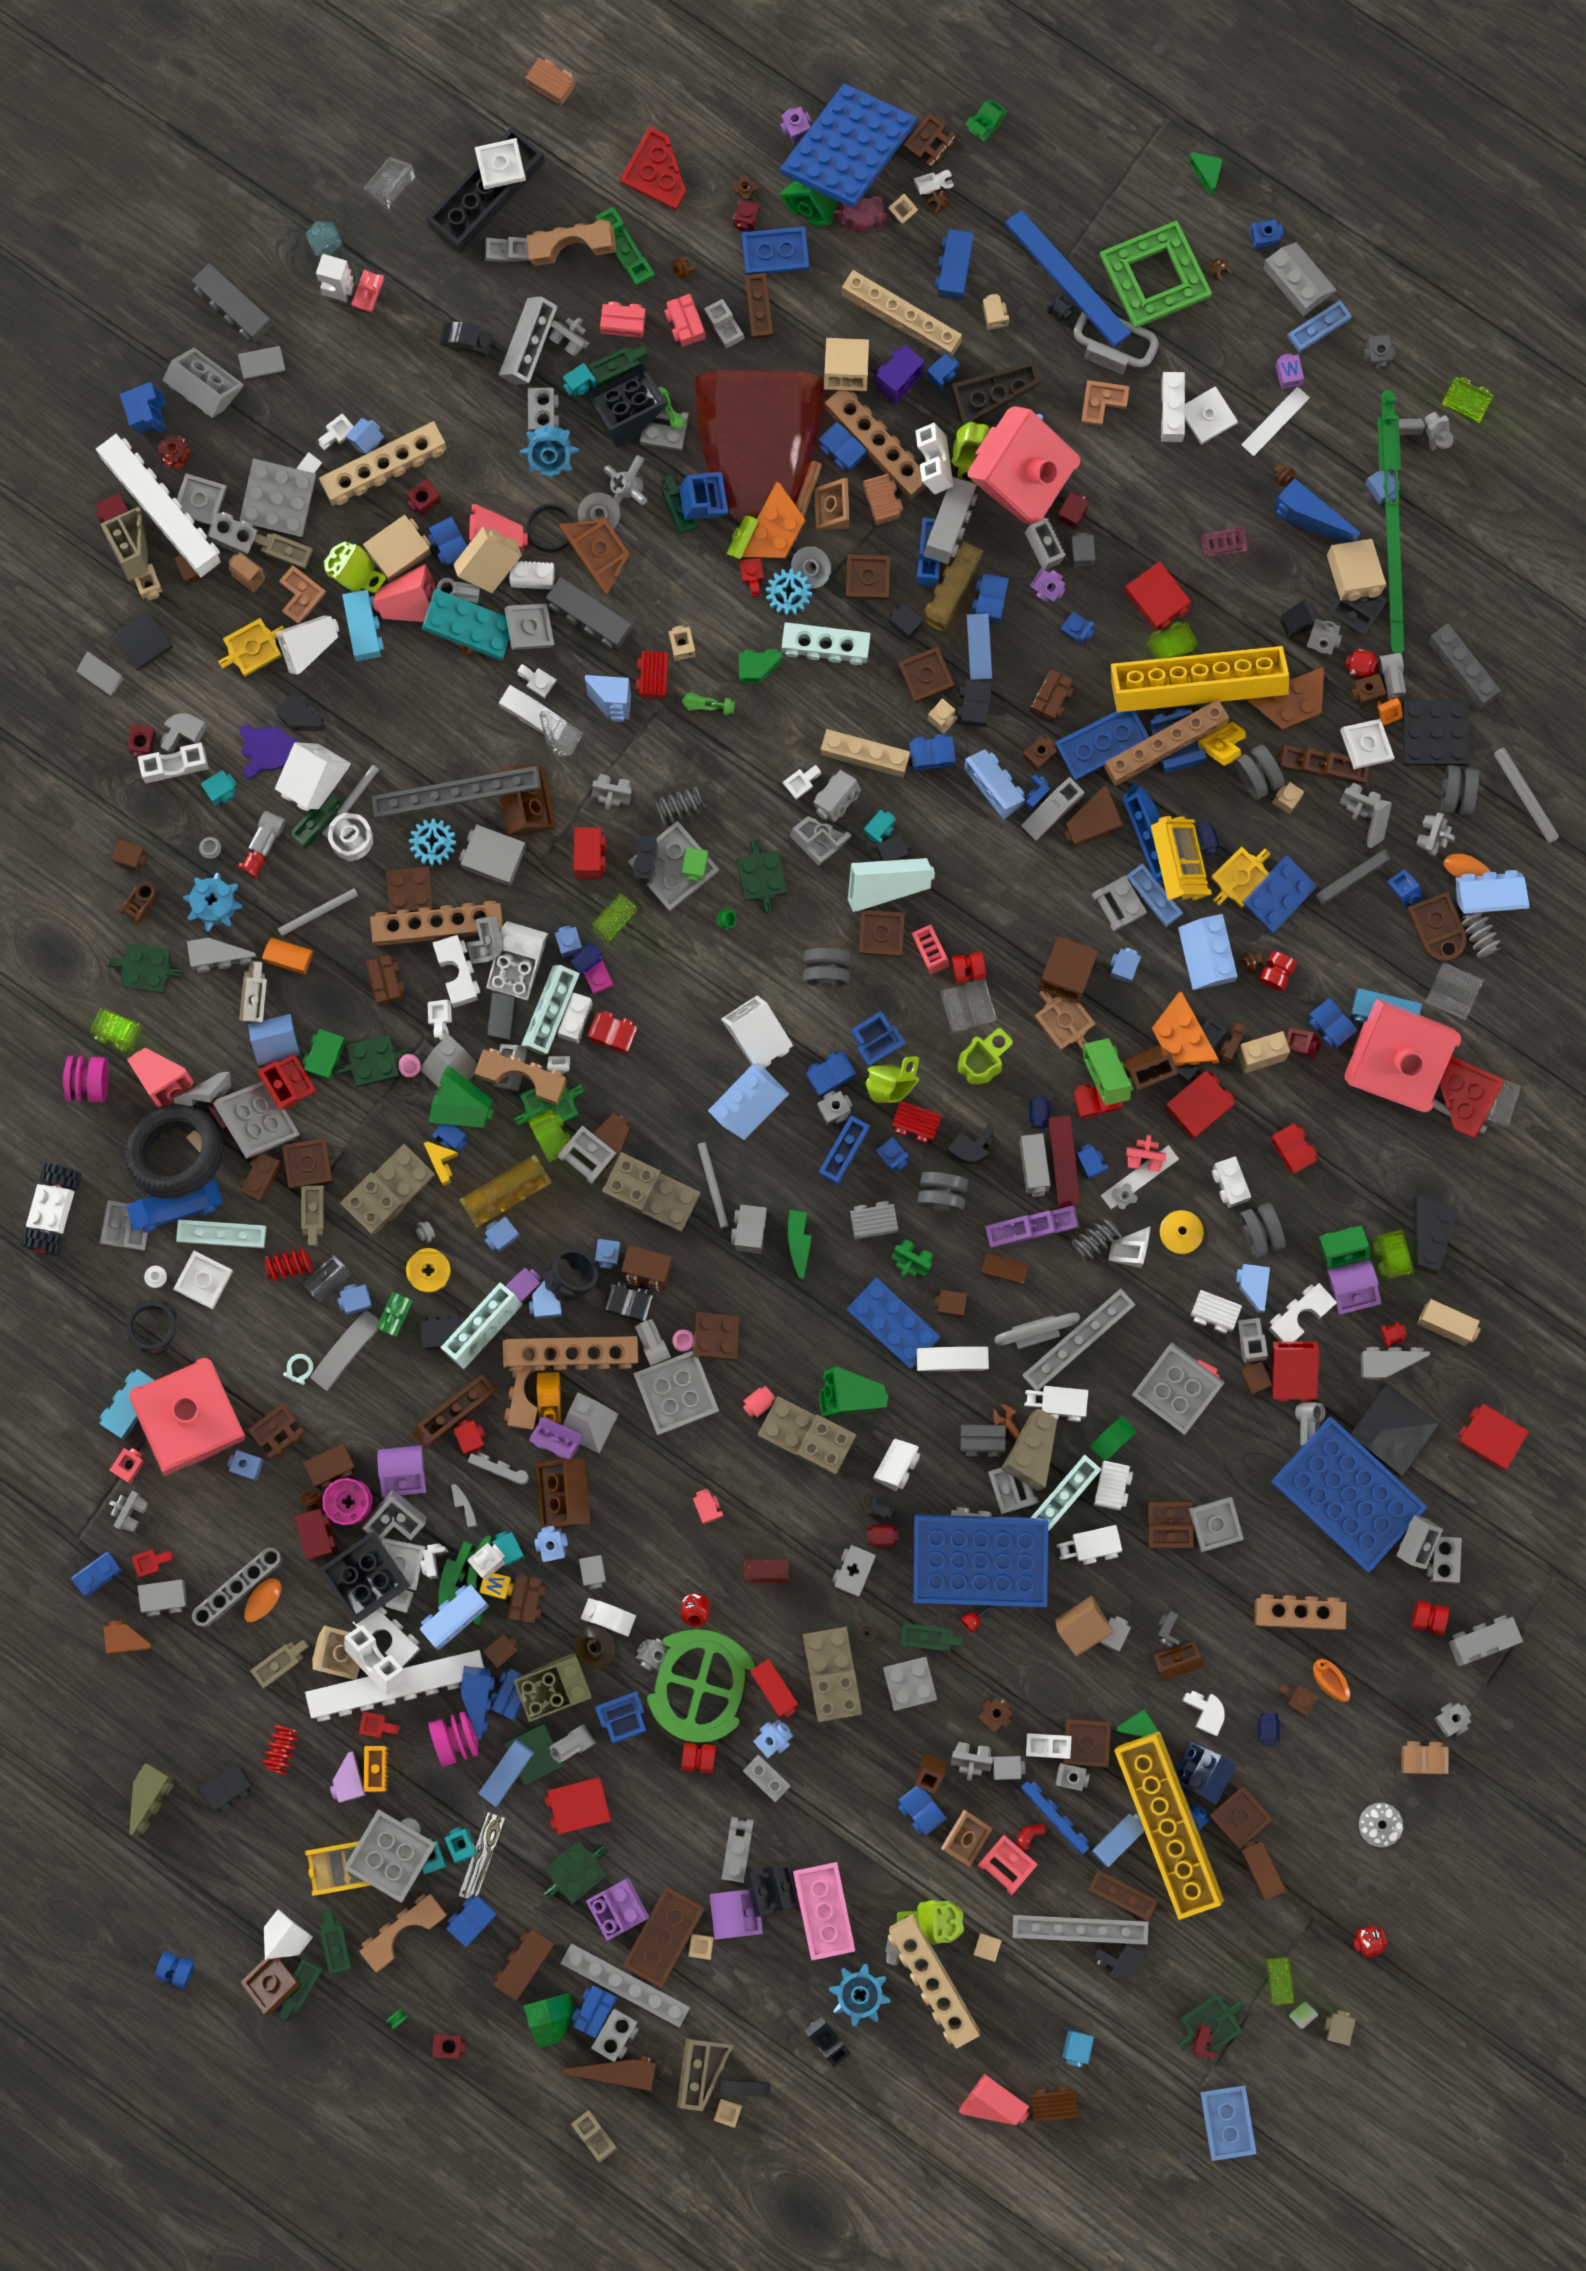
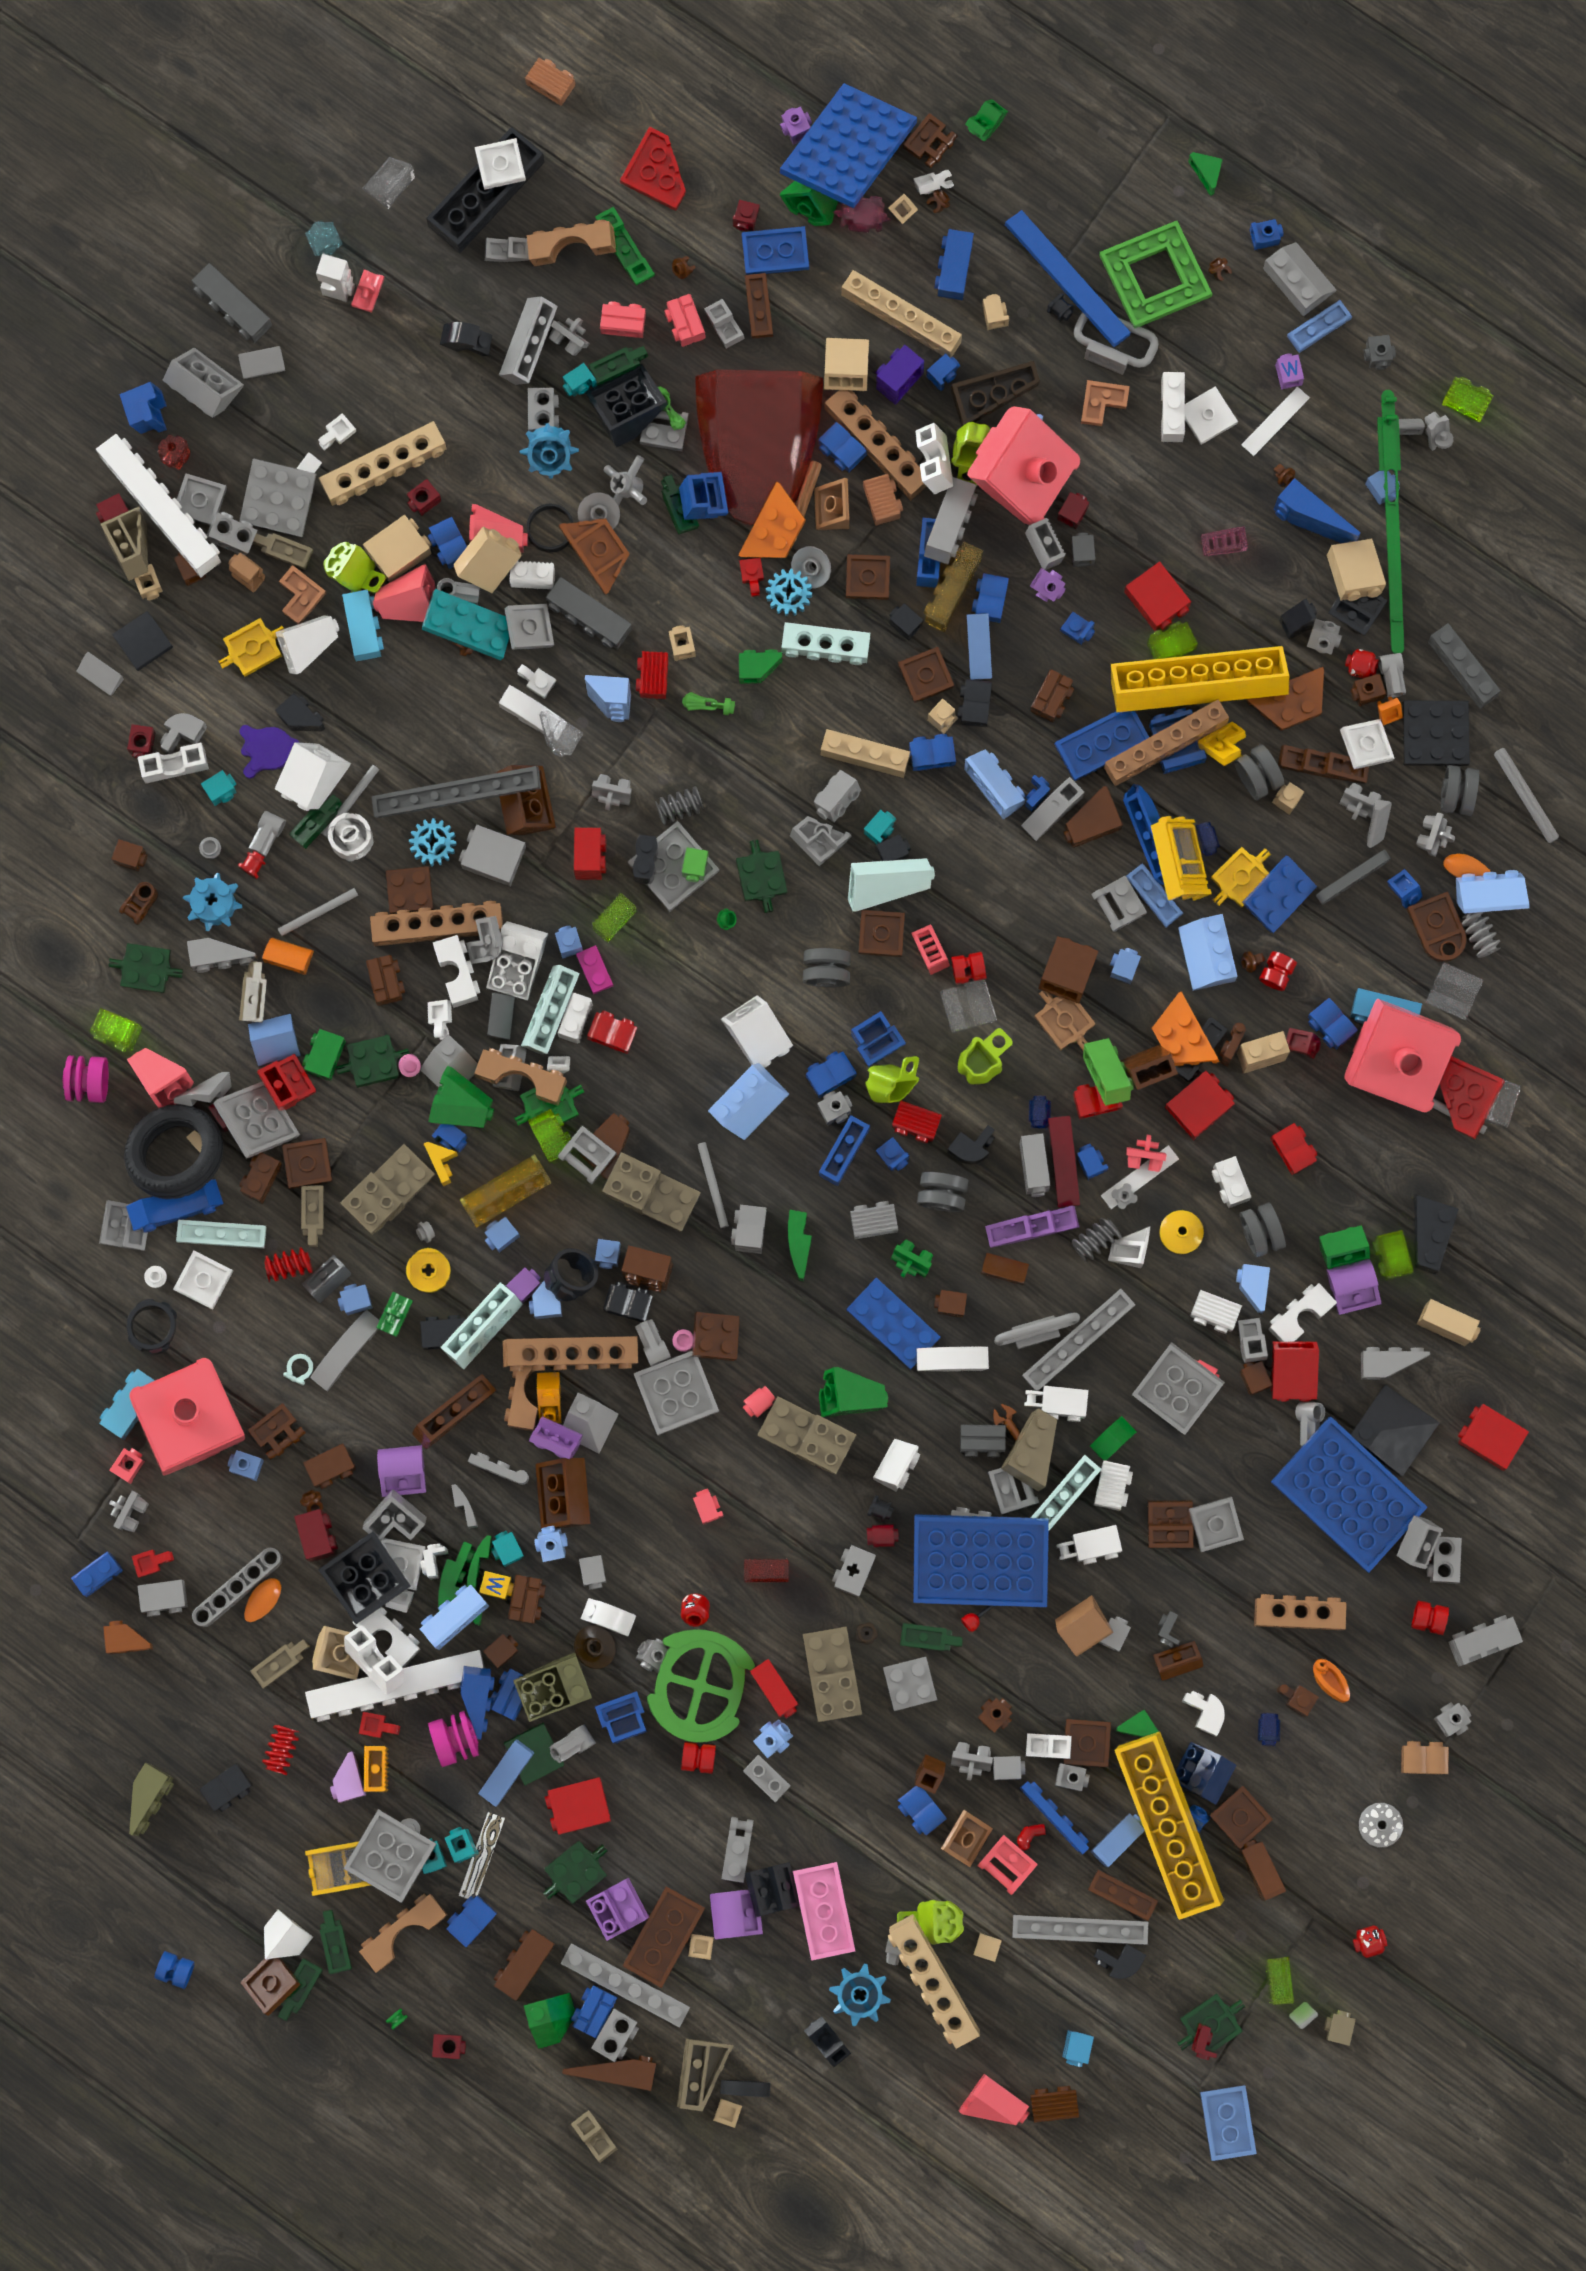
plate [21,1163,82,1256] -> none
dark pink wheel [322,1478,374,1526] -> none
medium blue brick [345,418,384,455] -> none
red brick [453,1419,485,1455] -> none
white brick [467,1543,505,1580] -> none
clear blue brick [570,943,603,974] -> none
lime plate [726,515,758,559] -> none
reddish brown plate [732,175,758,200] -> none
white plate [783,765,821,800] -> none
reddish brown brick [1022,736,1056,772] -> none
red brick [1380,1322,1407,1348] -> none

